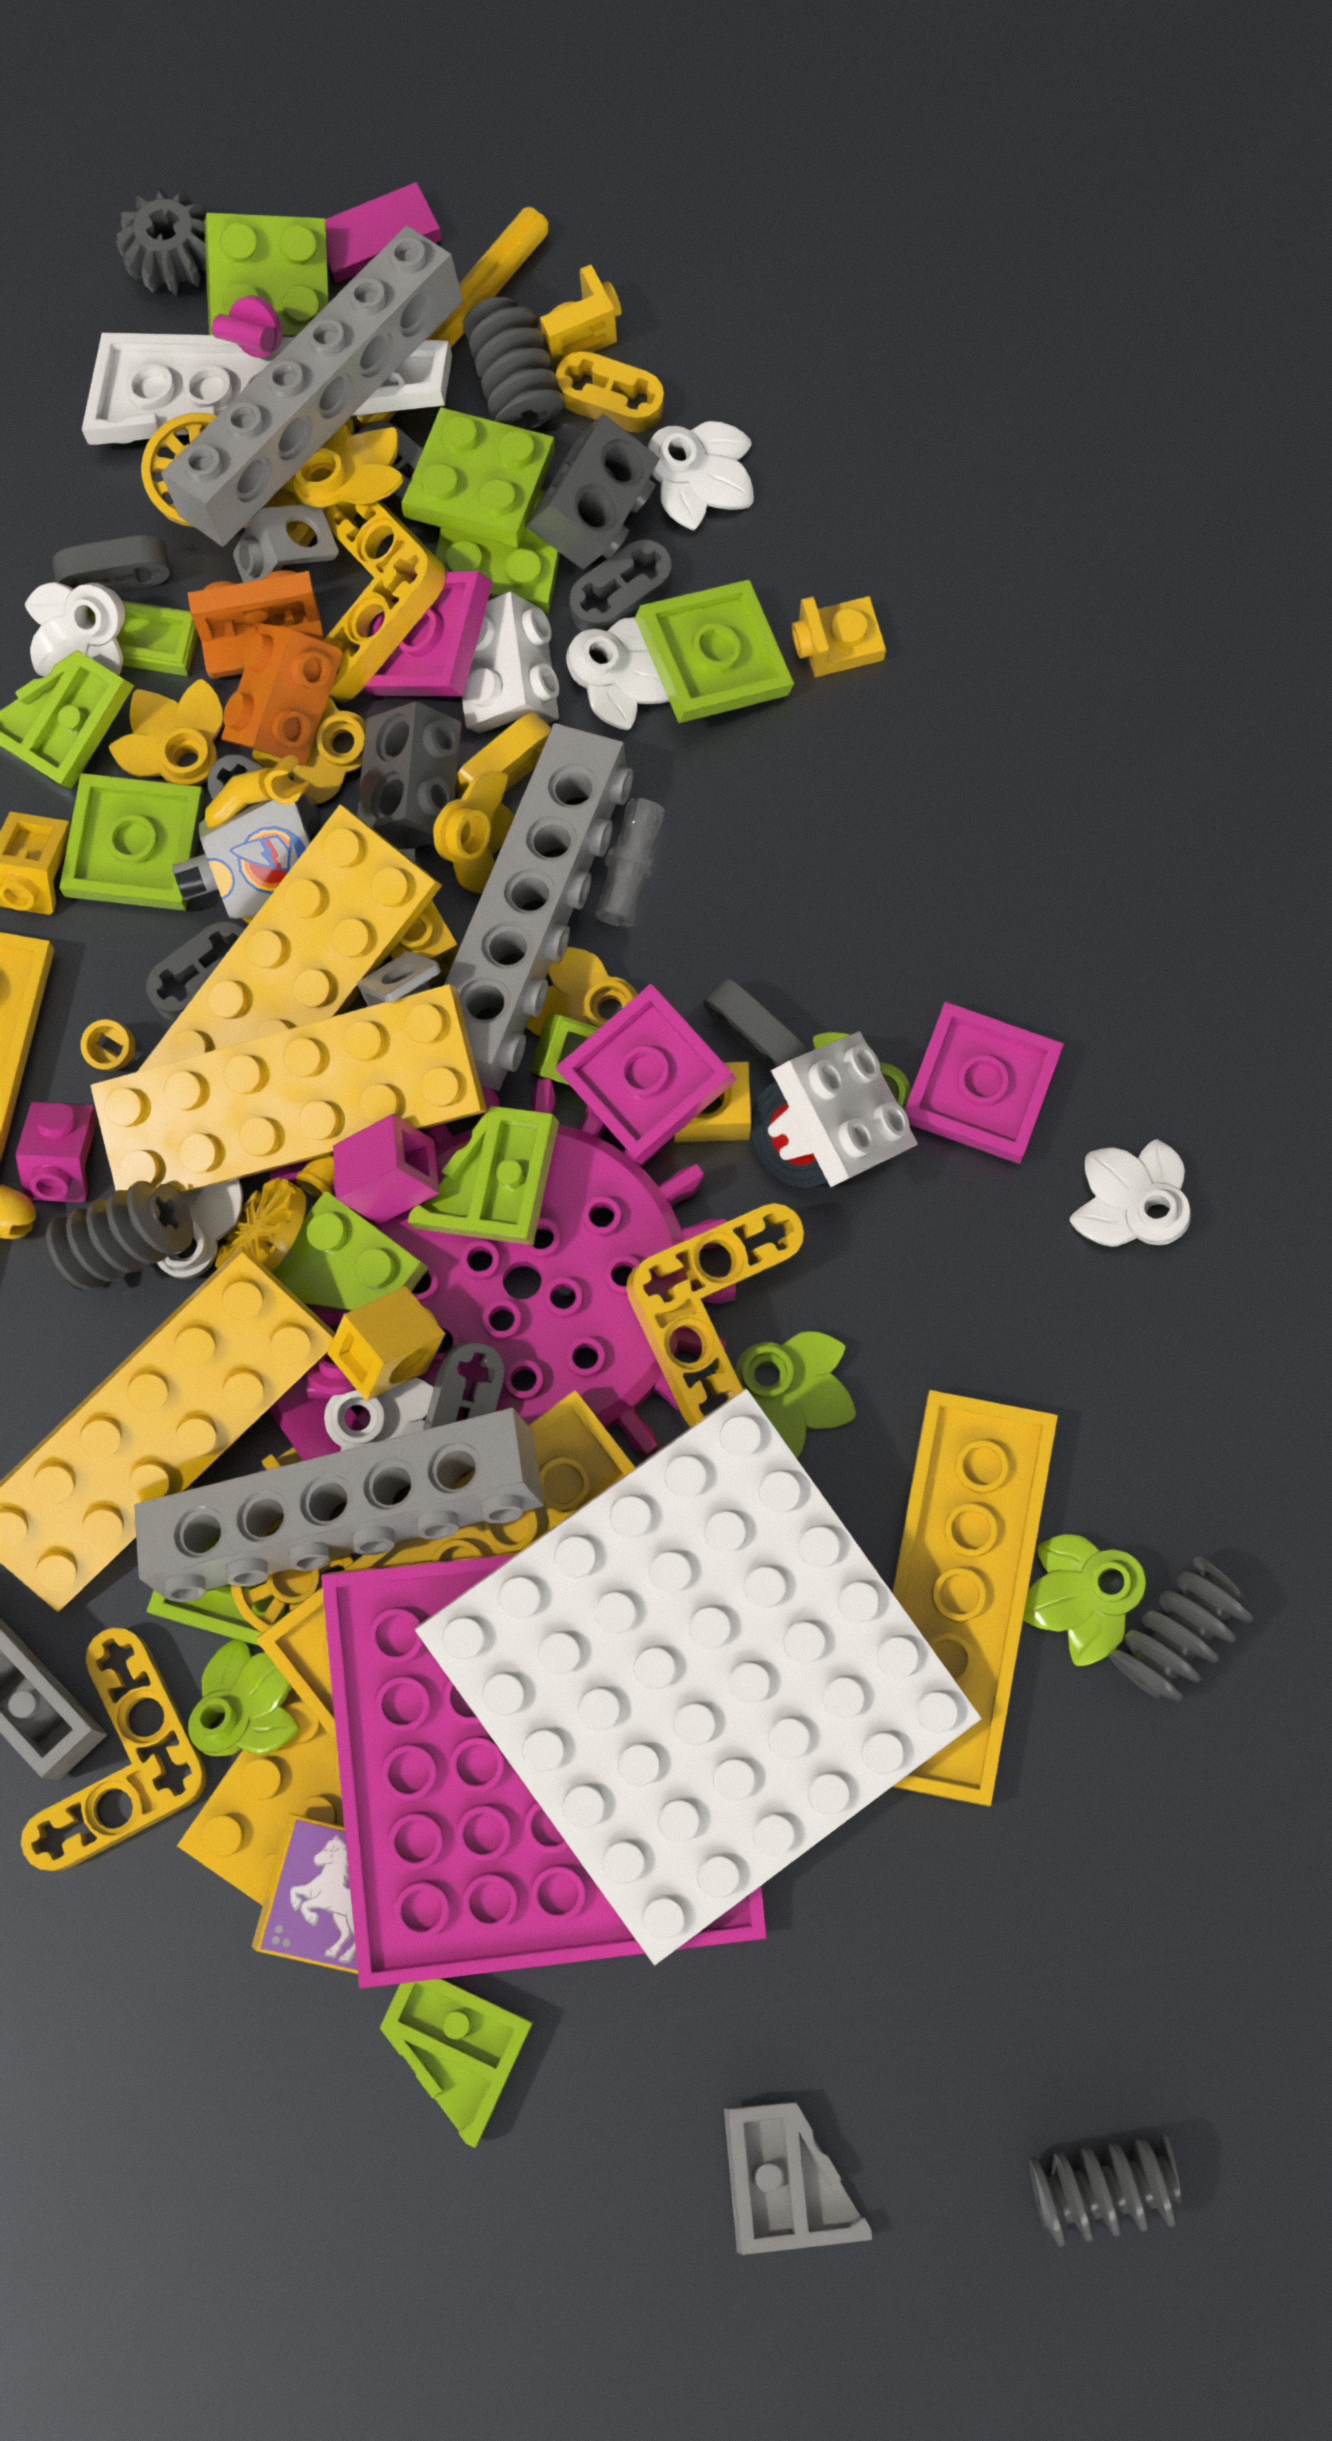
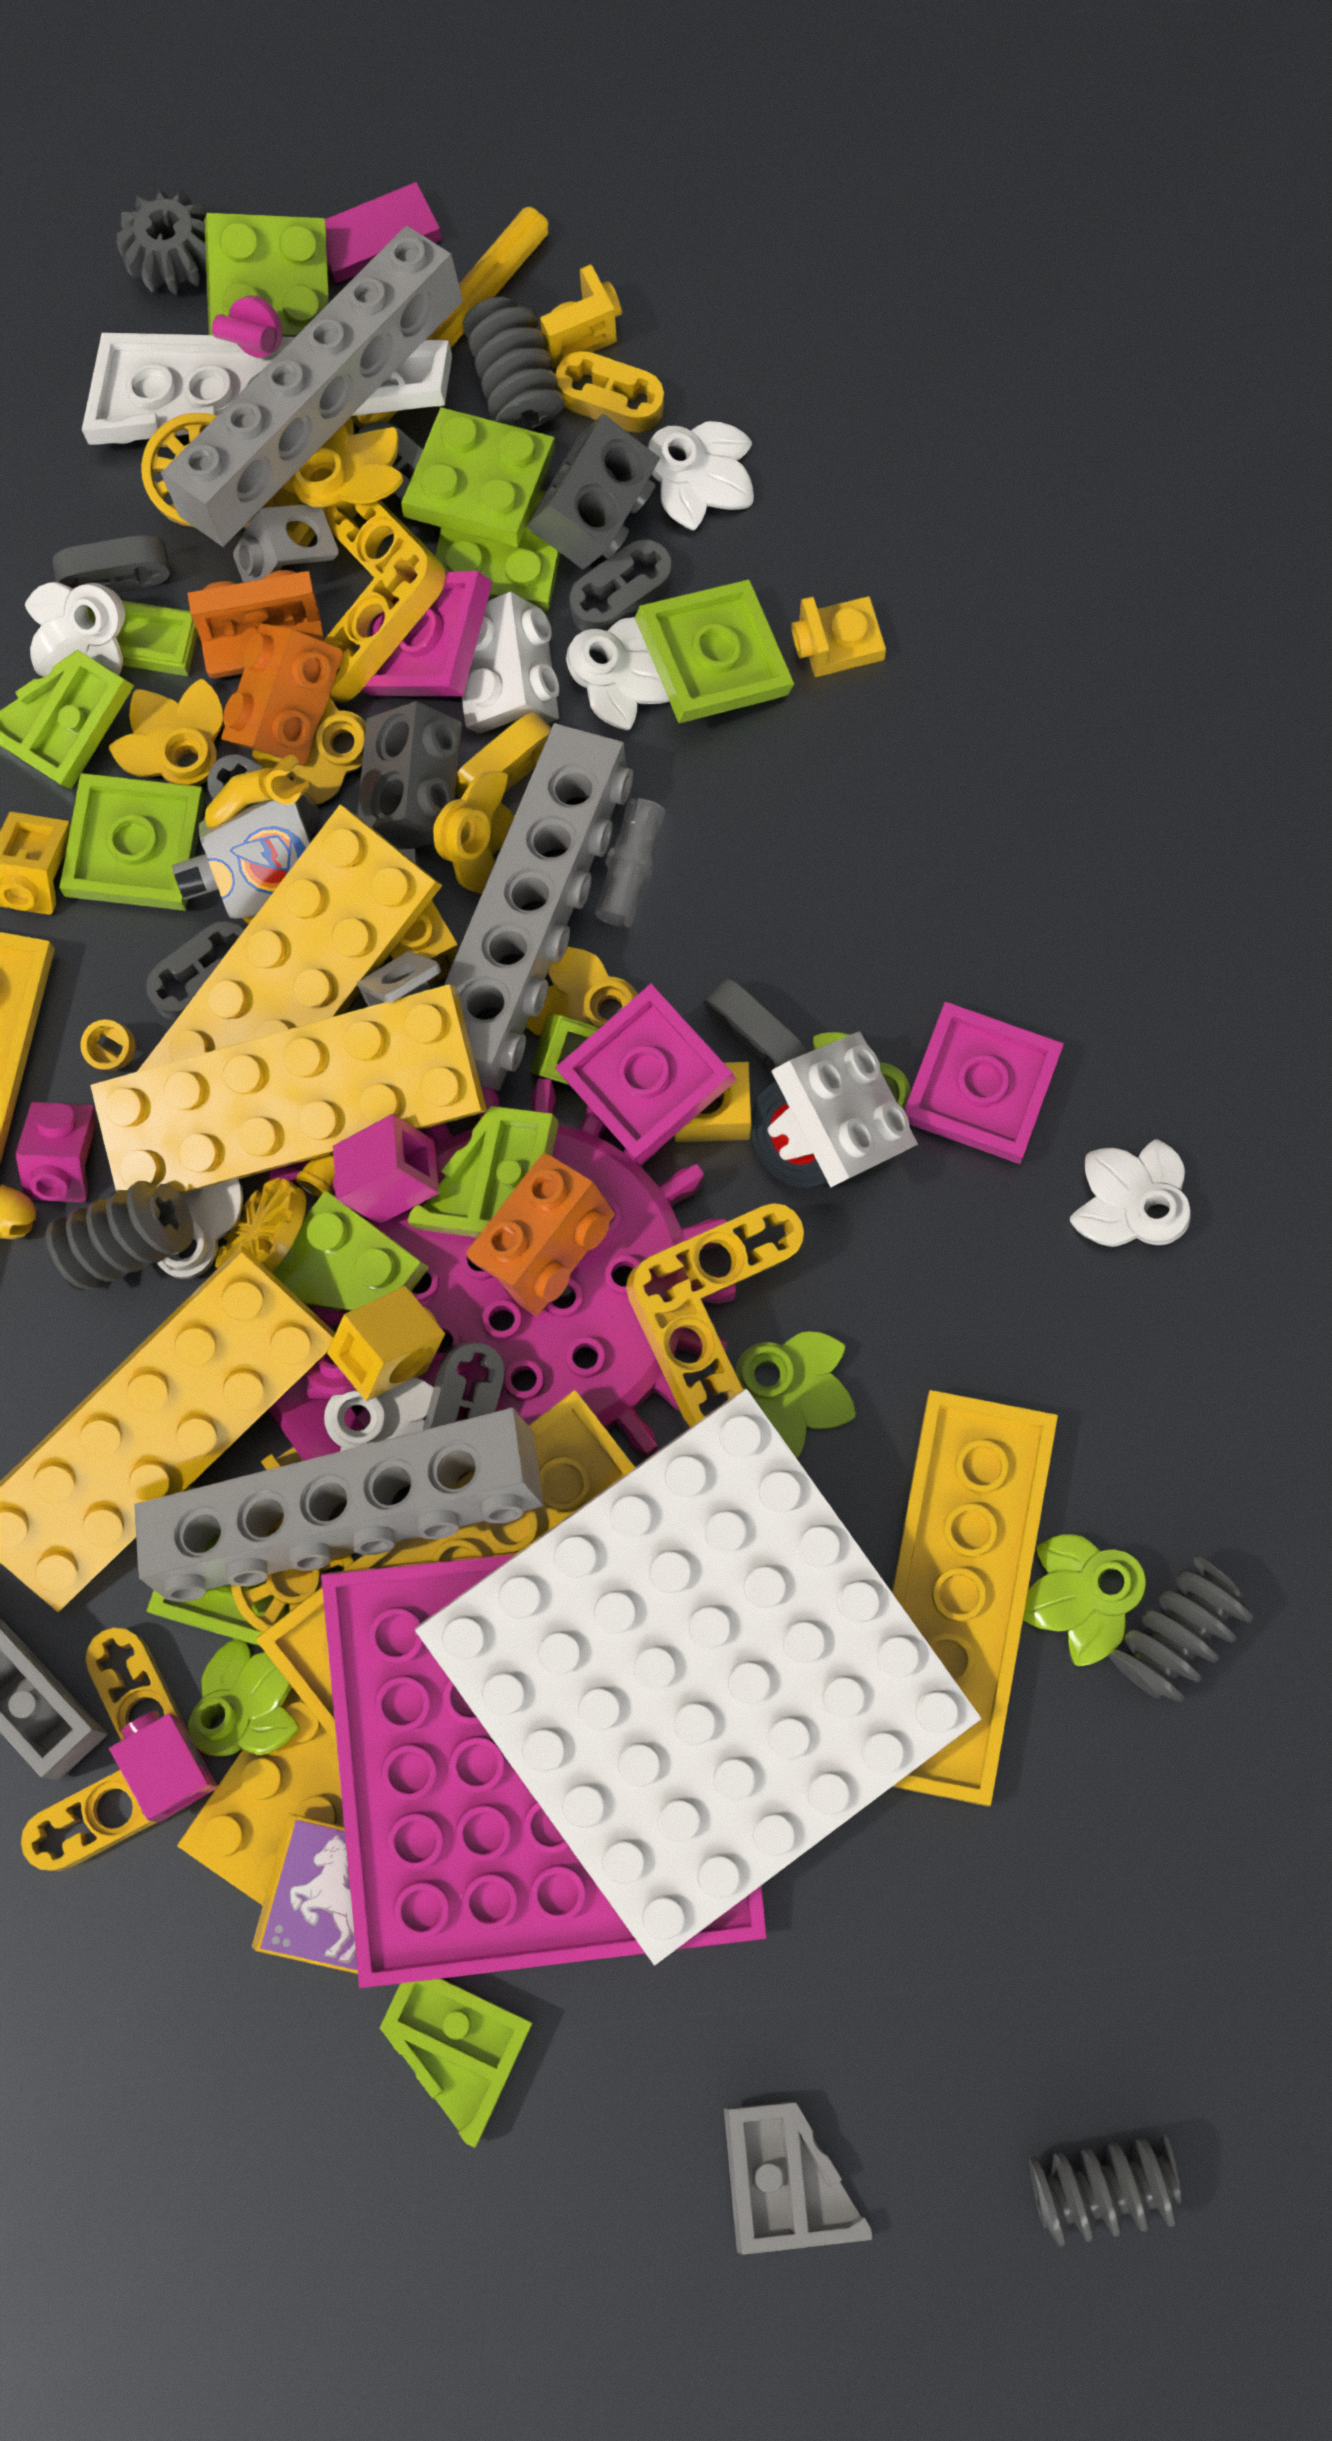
none -> dark pink brick [109,1711,218,1822]
none -> orange bracket [466,1154,615,1317]

